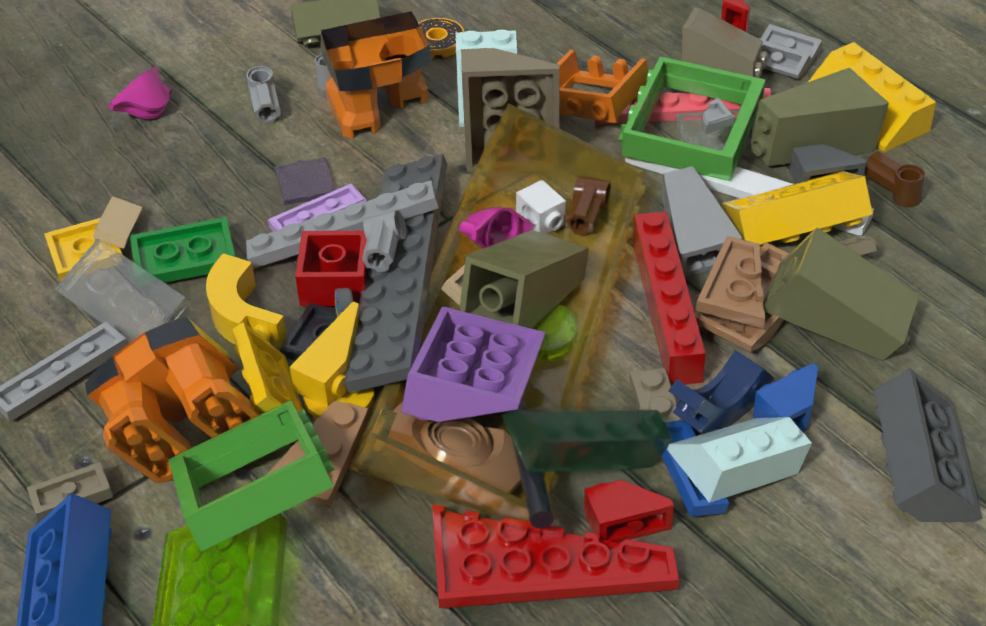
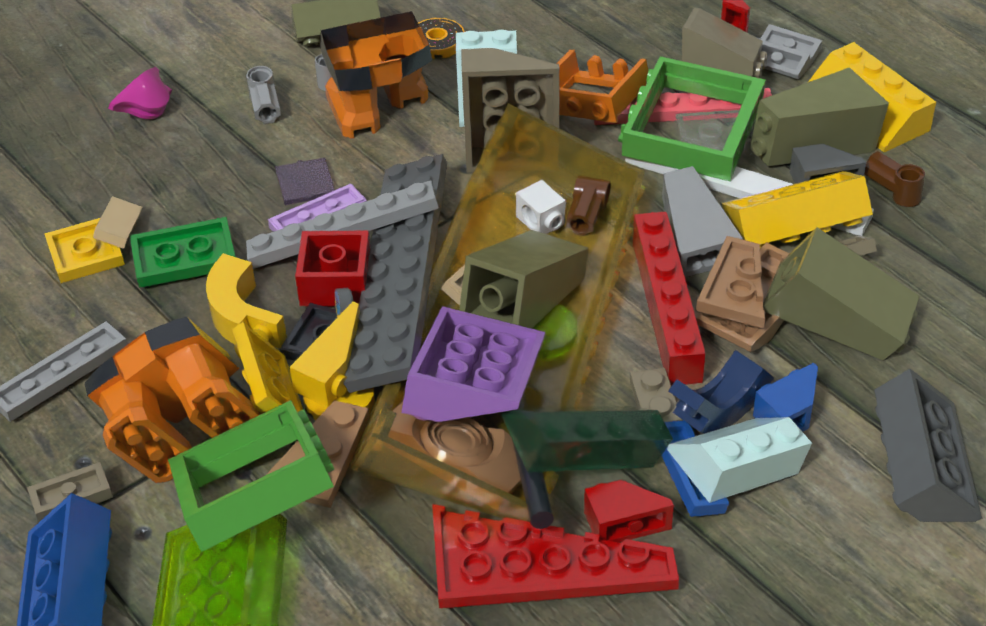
clear tile [54,239,190,343] -> none
light grey piece [362,210,406,272] -> none
dark pink hat [459,207,533,249] -> none
light grey tile [702,98,734,134] -> none

